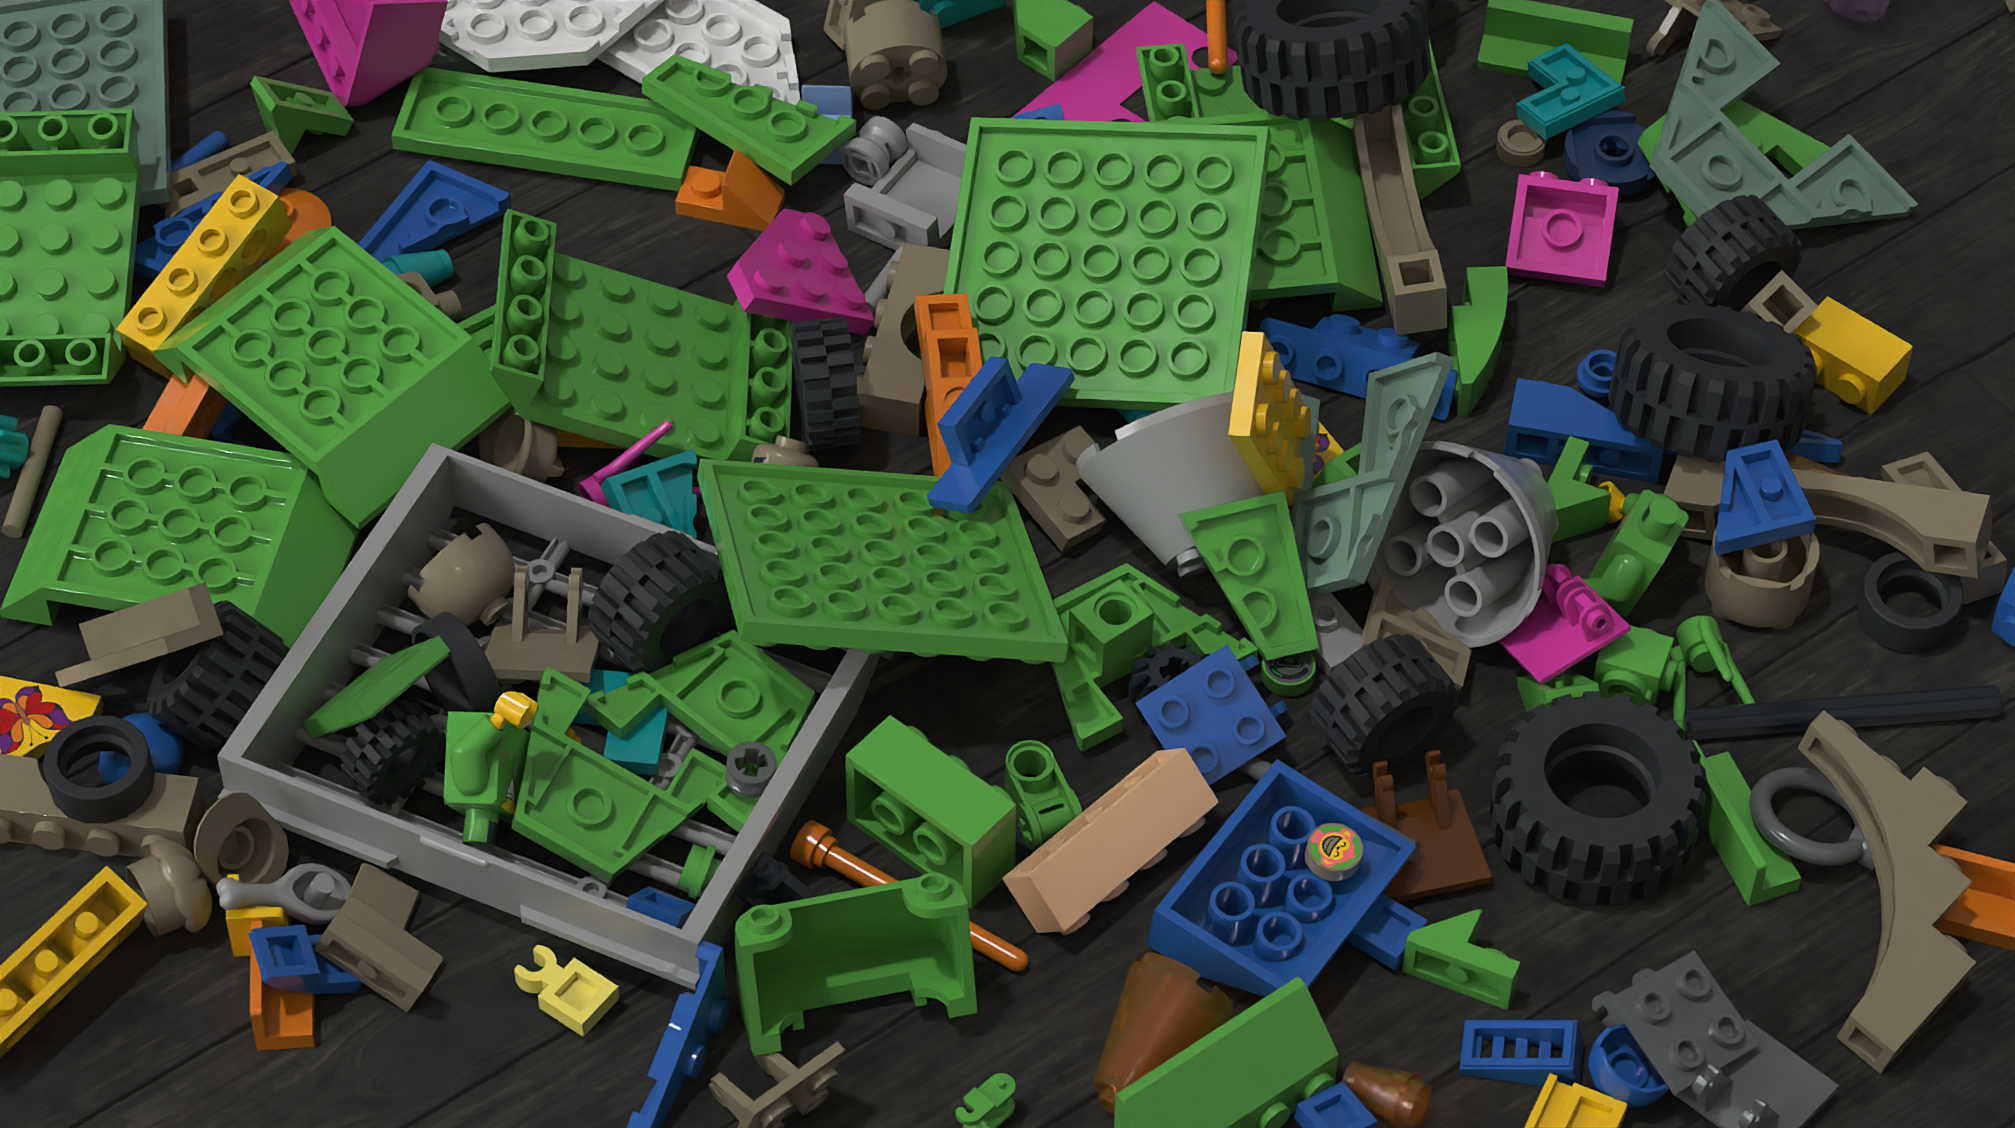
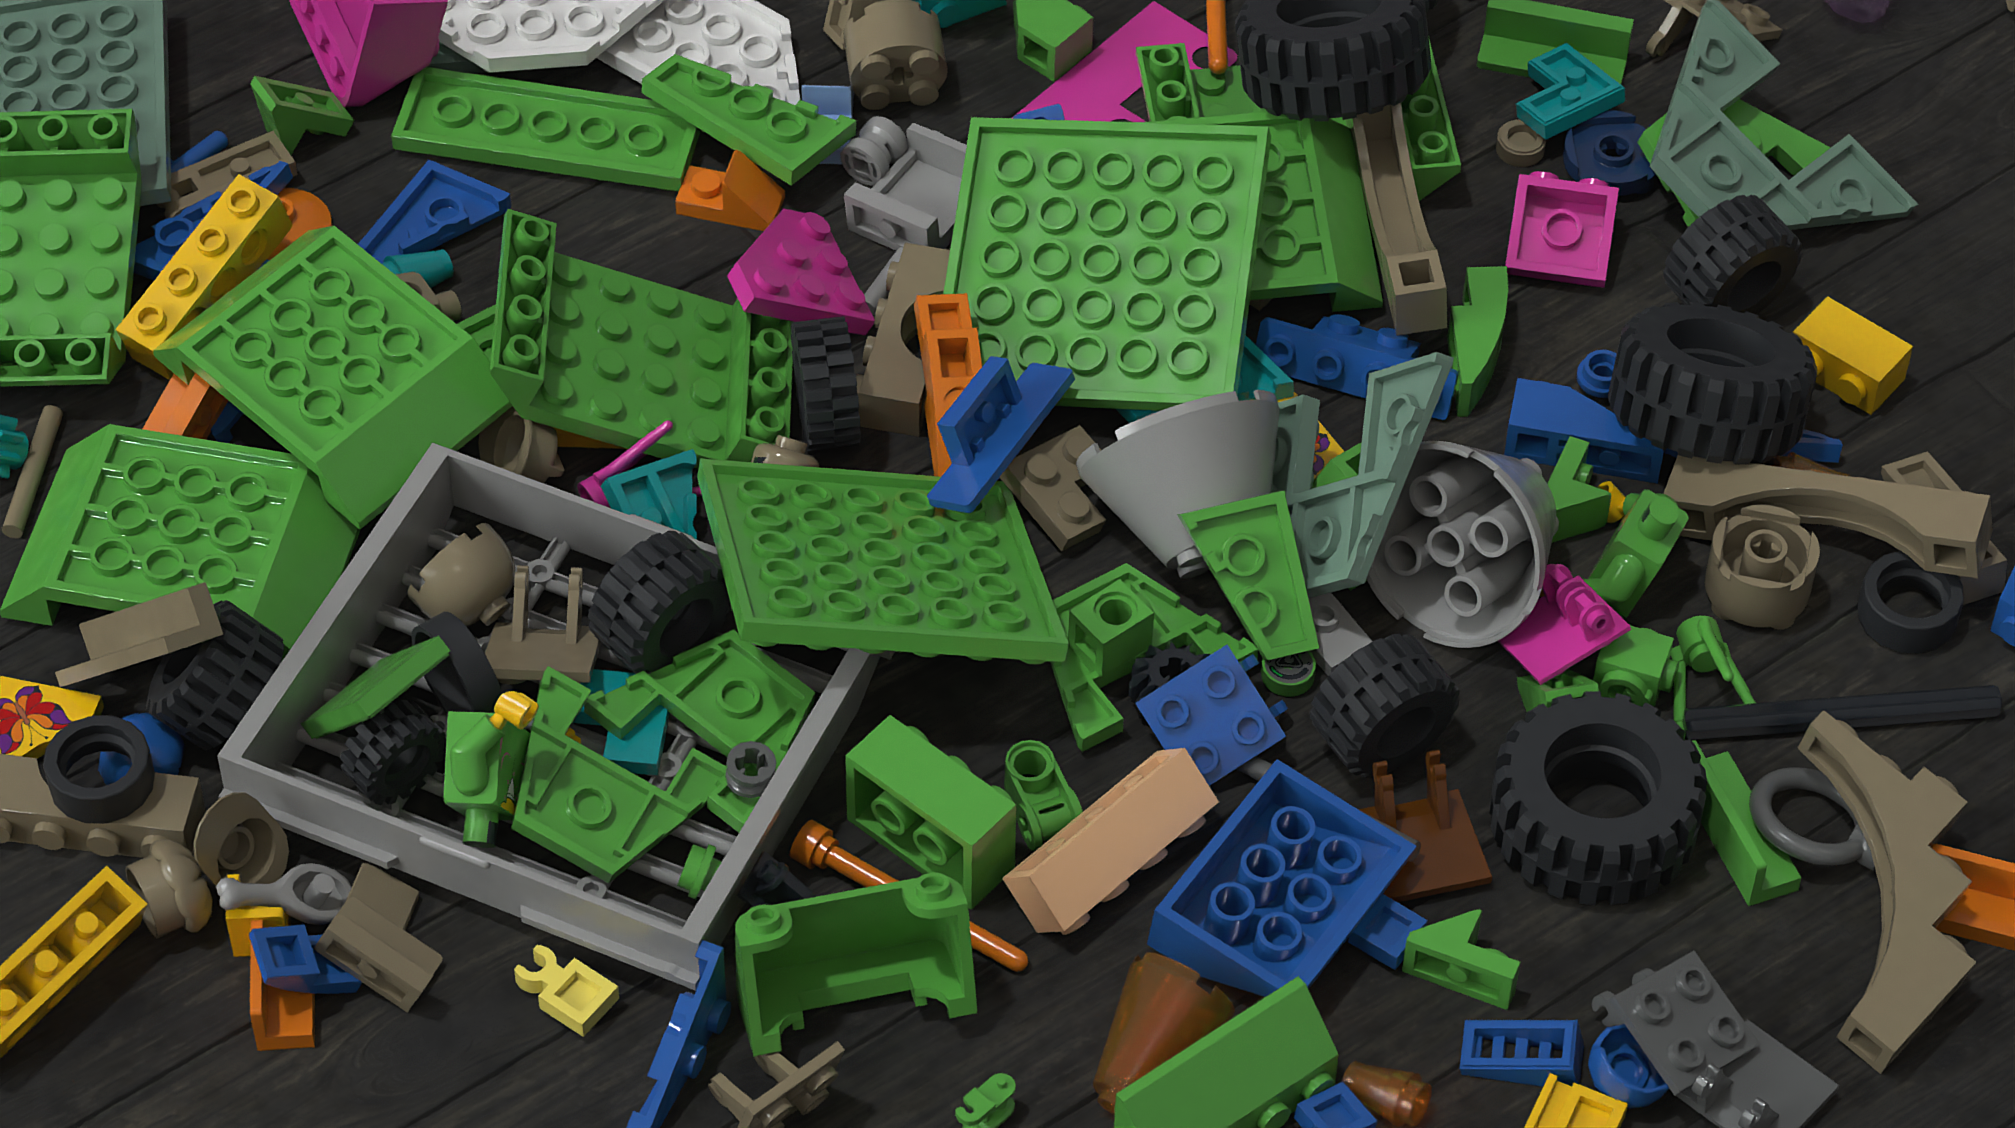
blue plate [626,887,696,929] -> none
yellow plate [1228,331,1311,506] -> none
tile [1305,823,1363,881] -> none
dark tan wing [1358,575,1471,691] -> none
blue wing [1714,439,1816,555] -> none
dark tan brick [1739,270,1818,333] -> none

